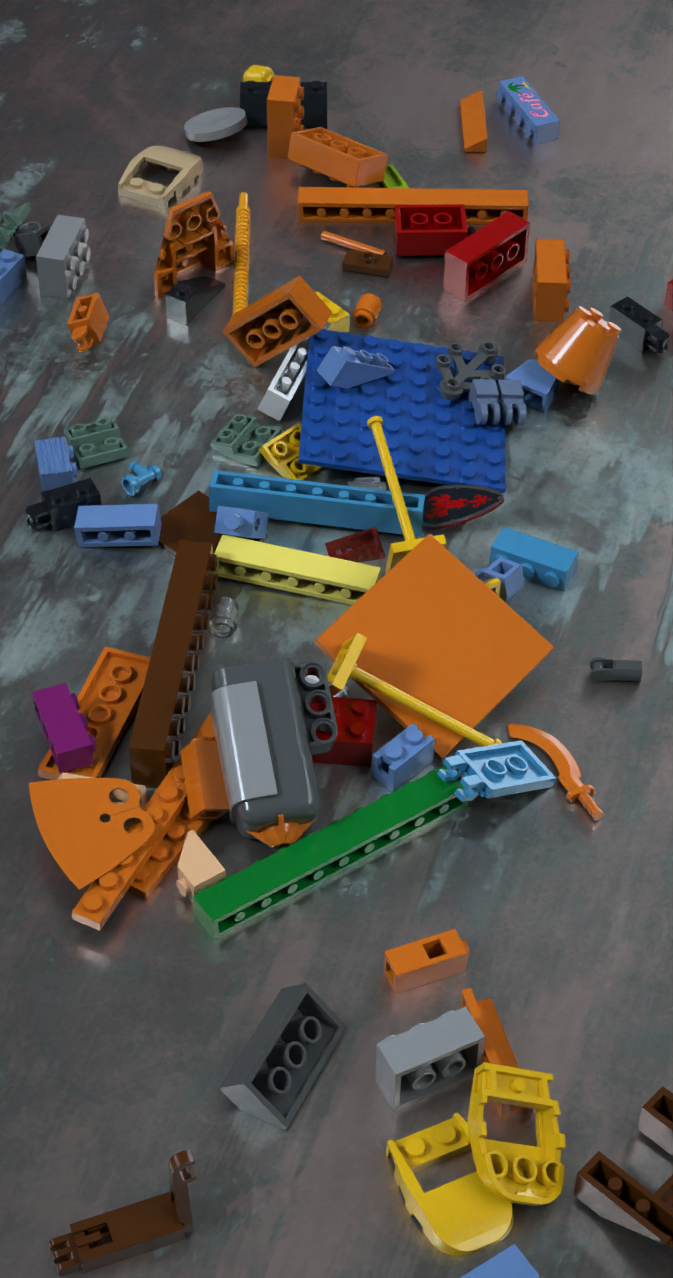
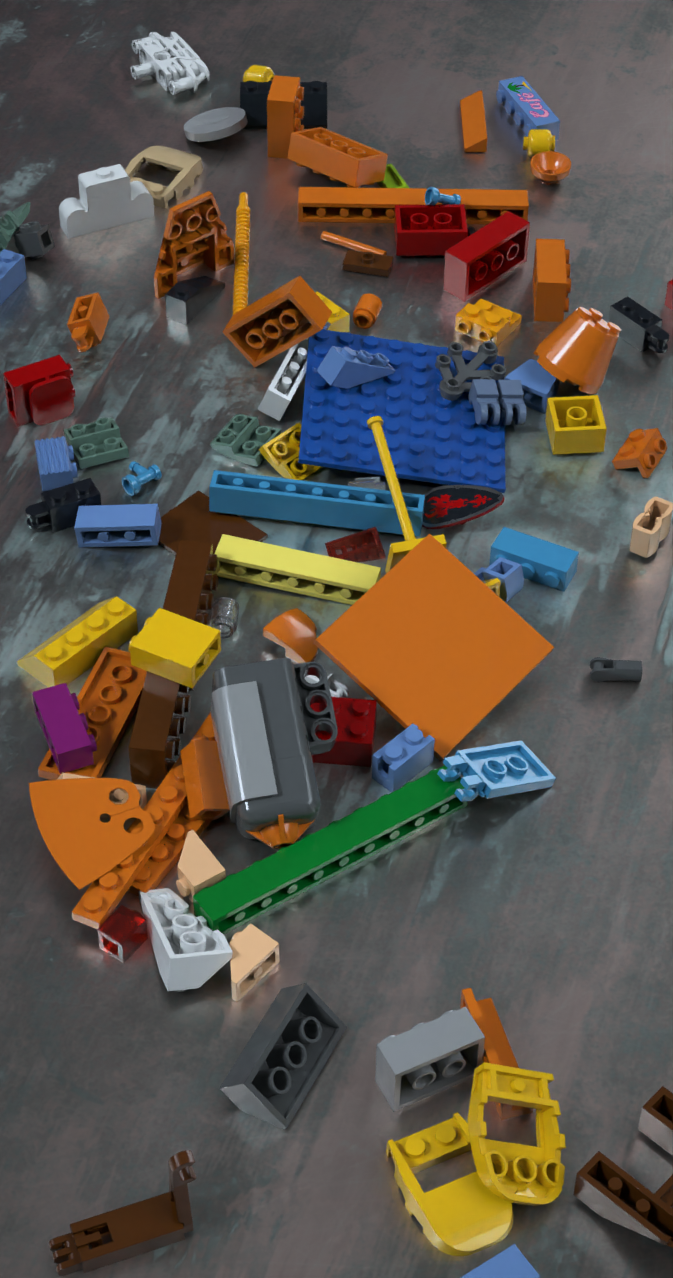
light grey brick [36,215,91,299] -> none
medium blue torso [214,505,269,539] -> none
yellow tile [327,633,502,747] -> none
orange brick [384,929,470,994] -> none
orange sword [507,724,604,821] -> none
none -> red brick [3,355,76,427]
none -> yellow slope [17,596,138,688]
none -> white brick [59,164,154,239]
none -> clear red brick [97,905,148,963]
none -> yellow brick [128,608,221,689]
none -> white piece [131,32,210,95]
none -> white wedge [139,888,233,992]
none -> light nougat slope [229,923,280,1002]
none -> orange brick [263,608,319,663]
none -> dark azure piece [425,186,461,206]
none -> light orange plate [455,299,522,346]
none -> yellow head [523,129,555,158]
none -> orange piece [530,151,571,185]
none -> yellow brick [545,395,607,455]
none -> orange bracket [612,428,667,478]
none -> light nougat brick [629,497,673,558]

